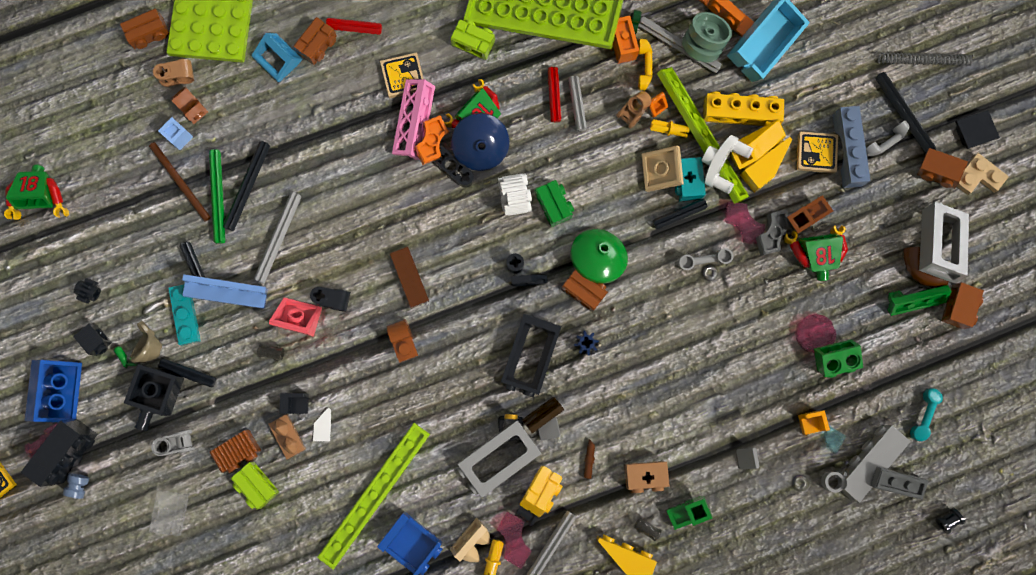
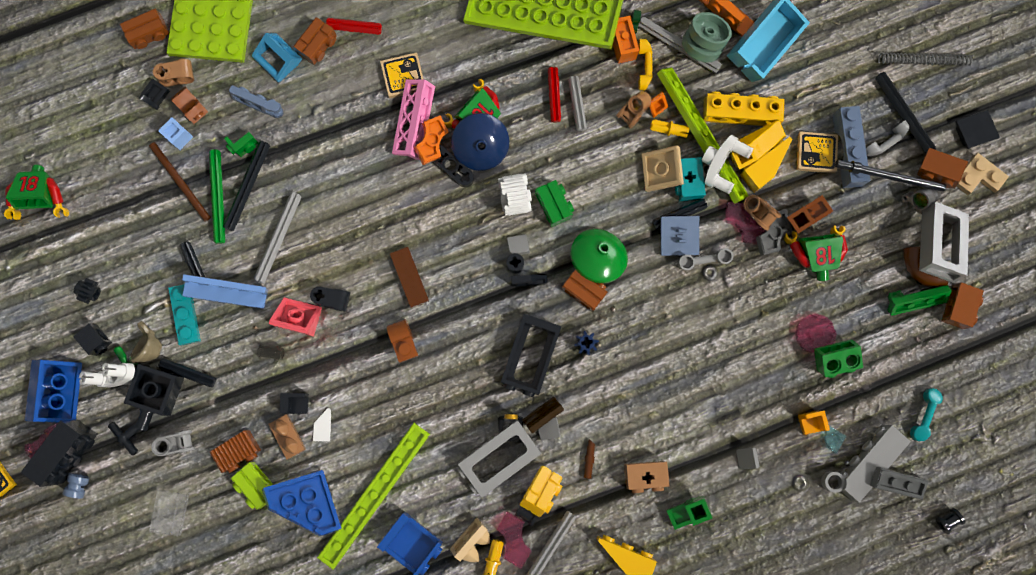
lime brick [451,20,495,60] -> none
clear smoke pin [634,518,662,541] -> none
none -> white connector [79,363,136,388]
none -> black piece [108,422,139,456]
none -> black tile [137,78,170,110]
none -> green bracket [224,132,258,157]
none -> sand blue hinge [229,85,284,118]
none -> blue plate [262,470,341,536]
none -> light grey slope [507,234,530,255]
none -> sand blue piece [661,216,699,256]
none -> medium nougat piece [744,195,782,231]
none -> black bar [835,160,946,192]
none -> flat silver piece [902,188,941,210]

